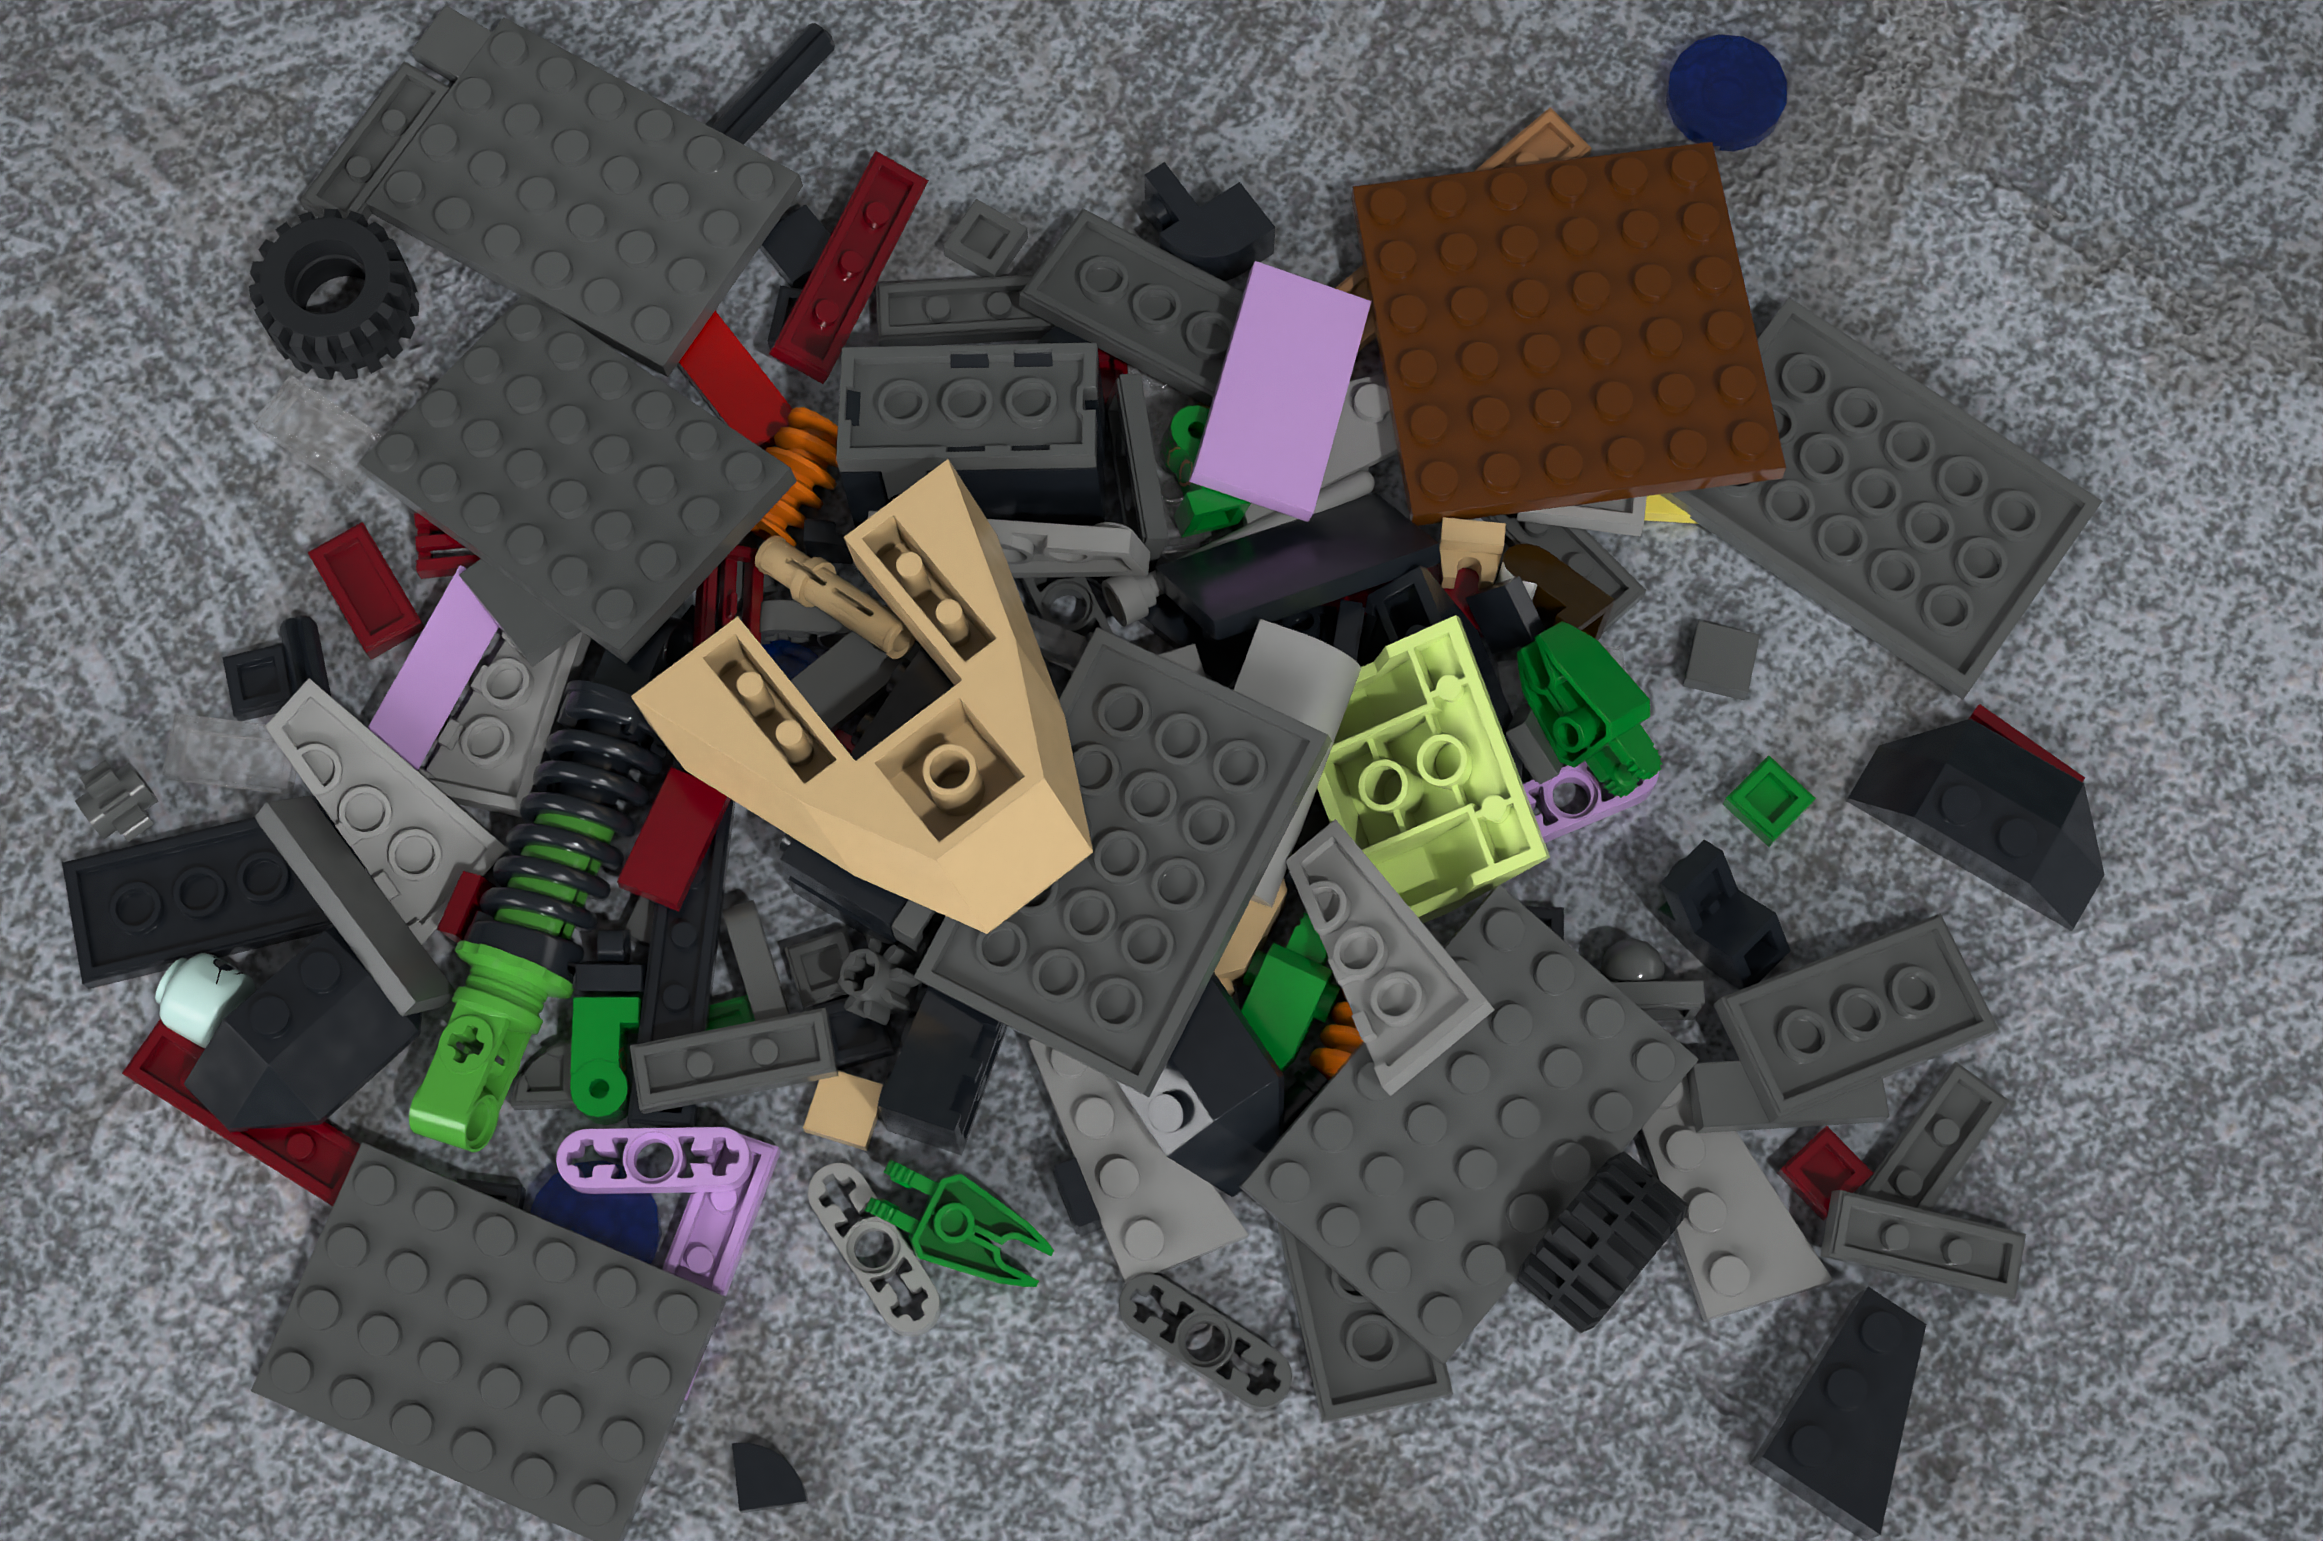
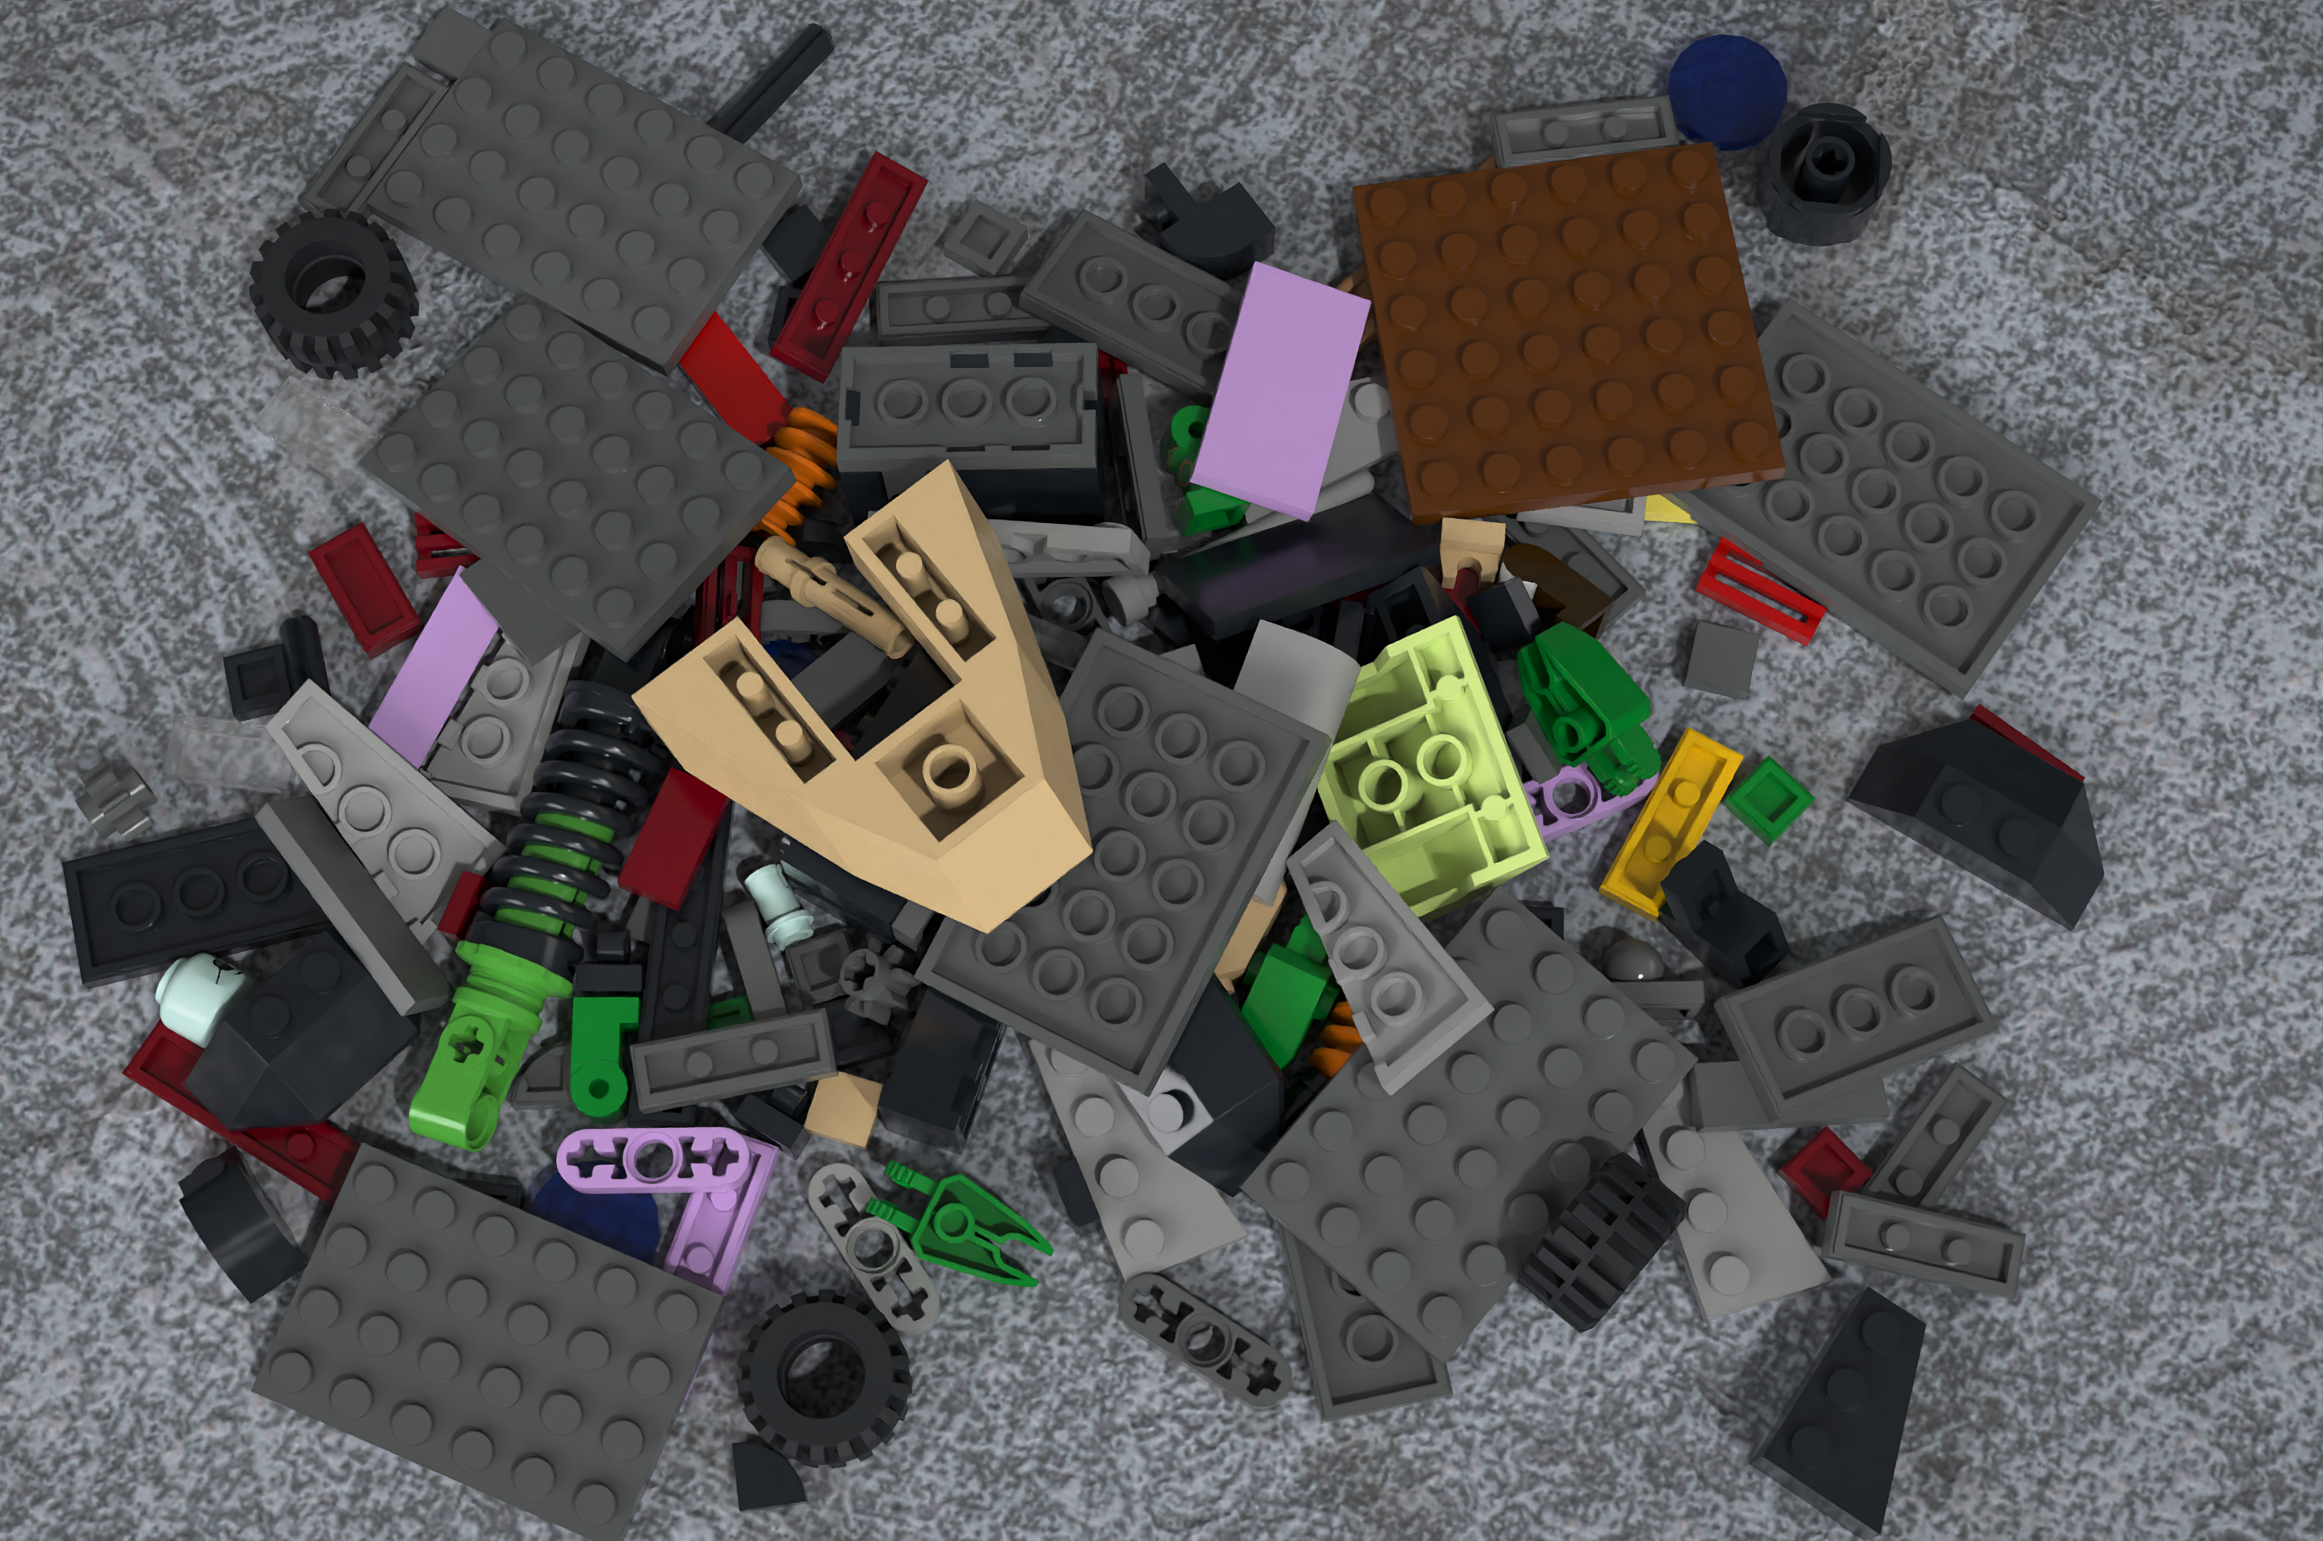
none -> black brick [178,1145,307,1304]
none -> black tile [734,1084,811,1161]
none -> black tyre [737,1289,913,1469]
none -> light aqua pin [744,864,814,951]
none -> dark grey tile [1488,95,1680,168]
none -> yellow tile [1598,726,1744,923]
none -> red tile [1694,536,1827,647]
none -> black brick [1757,103,1892,247]

